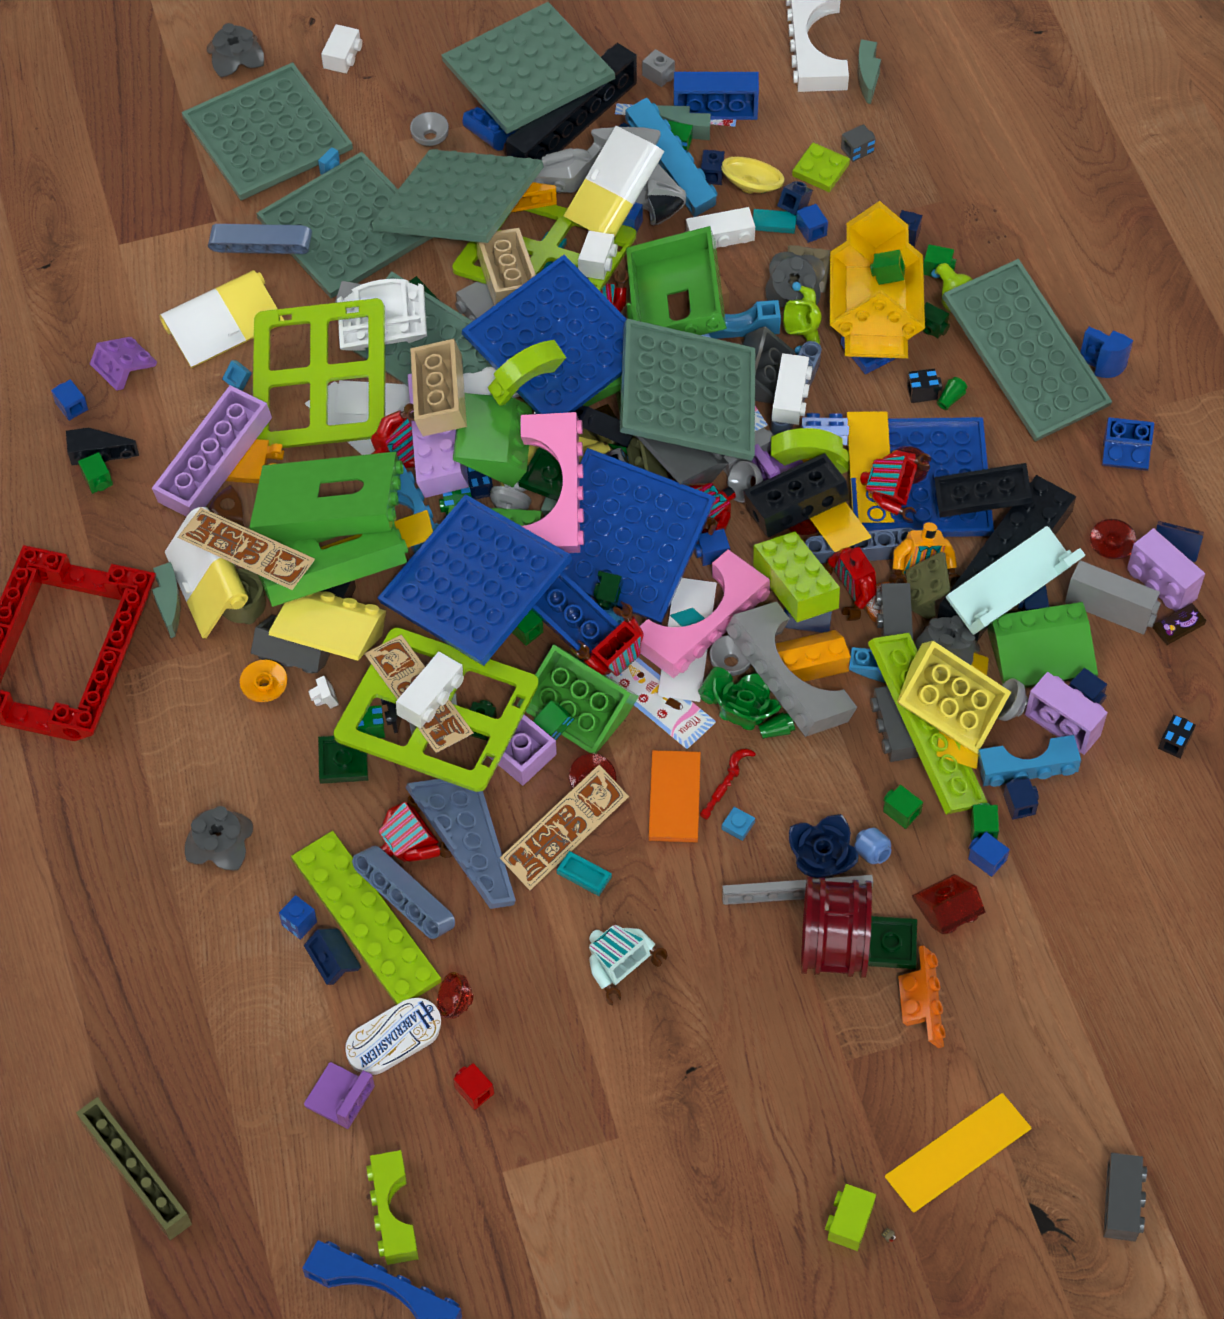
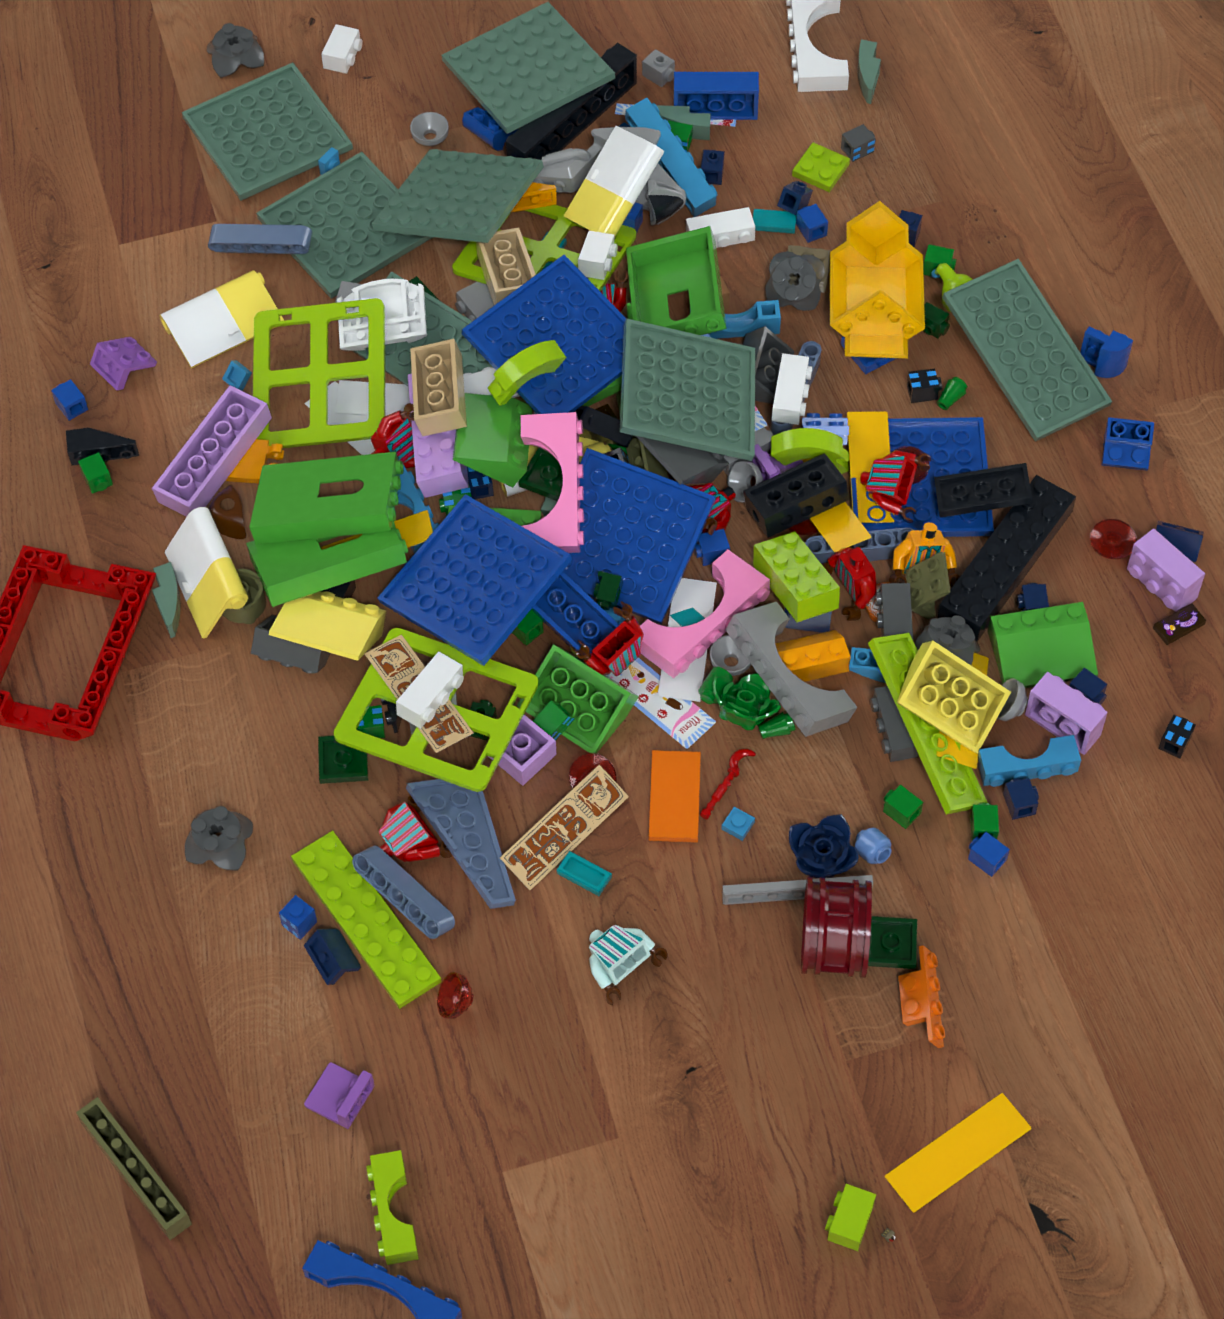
sticker [177,507,315,590] -> none
light orange dish [240,660,288,702] -> none
white tile [308,676,339,709] -> none
white tile [346,998,441,1075] -> none
red brick [453,1063,494,1110] -> none
light grey piece [490,486,532,510] -> none
light yellow dish [721,157,784,194] -> none
lime piece [783,282,822,355] -> none
green brick [870,249,905,285] -> none
clear red slope [912,874,986,934] -> none
light aqua bracket [946,526,1085,635] -> none
light grey brick [1065,560,1161,635] -> none
dark grey brick [1103,1153,1147,1242] -> none

